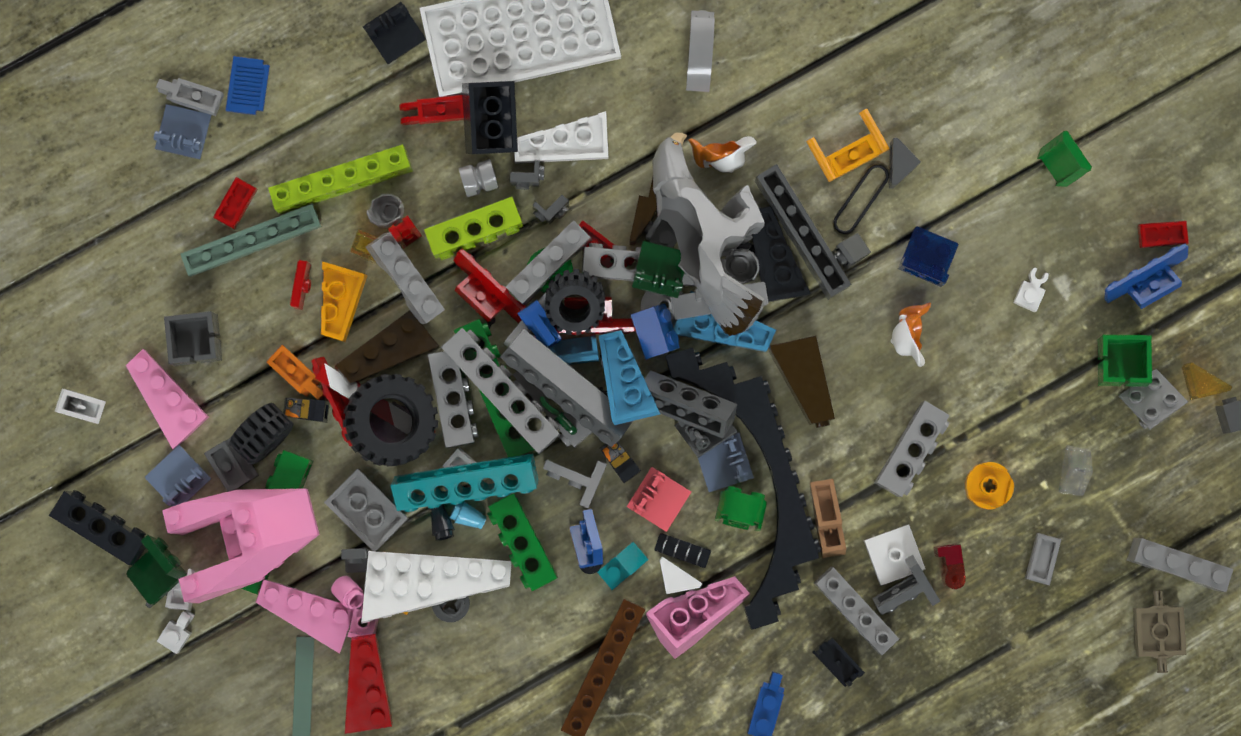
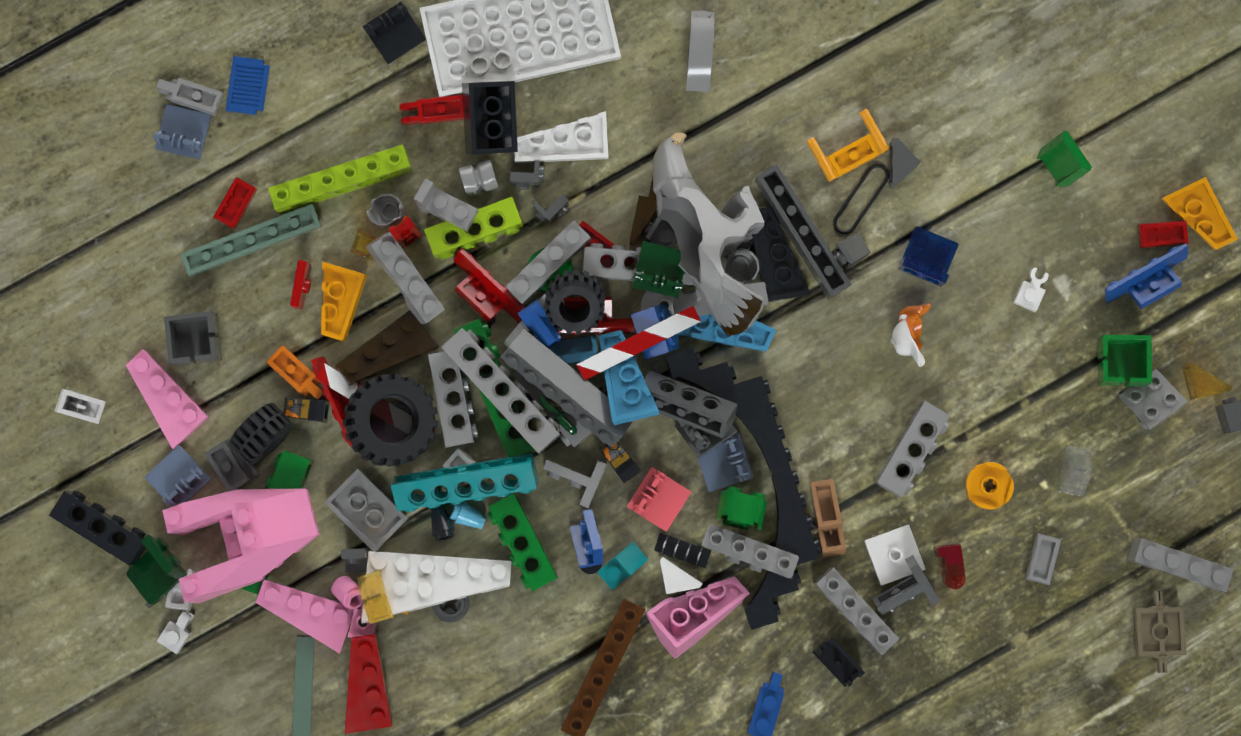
hair [688,136,757,173] -> none
dark brown slope [768,336,835,428] -> none
none -> clear yellow slope [357,570,394,624]
none -> light grey bracket [414,179,479,232]
none -> sticker [576,306,701,381]
none -> light grey bracket [702,524,799,578]
none -> light orange wing [1161,177,1238,251]

